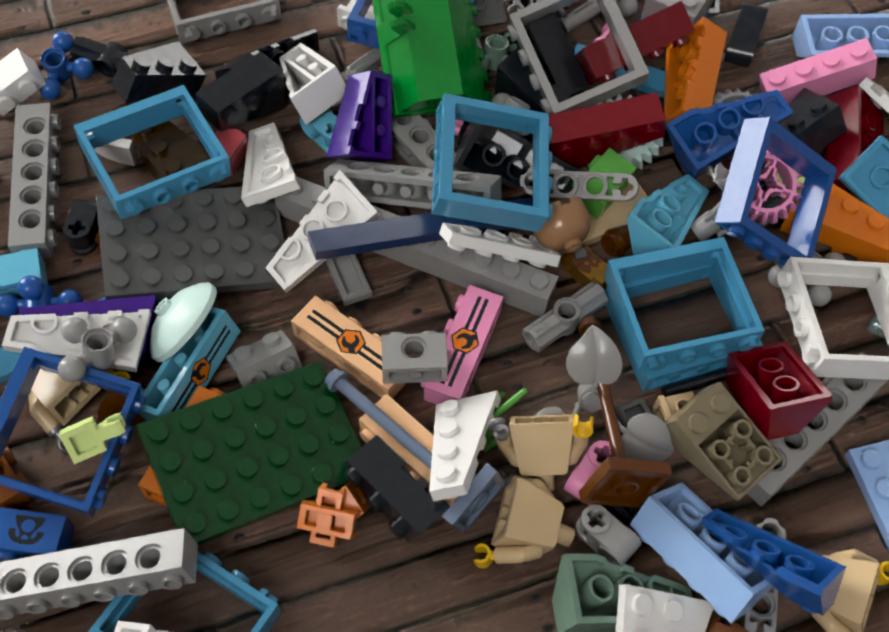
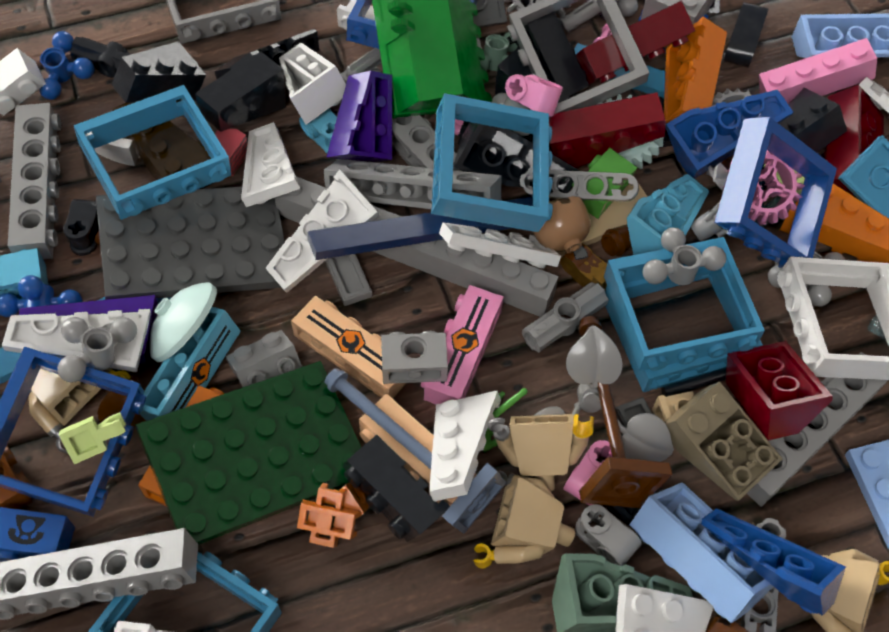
none -> bright pink piece [505,74,563,117]
none -> light grey piece [642,227,726,285]

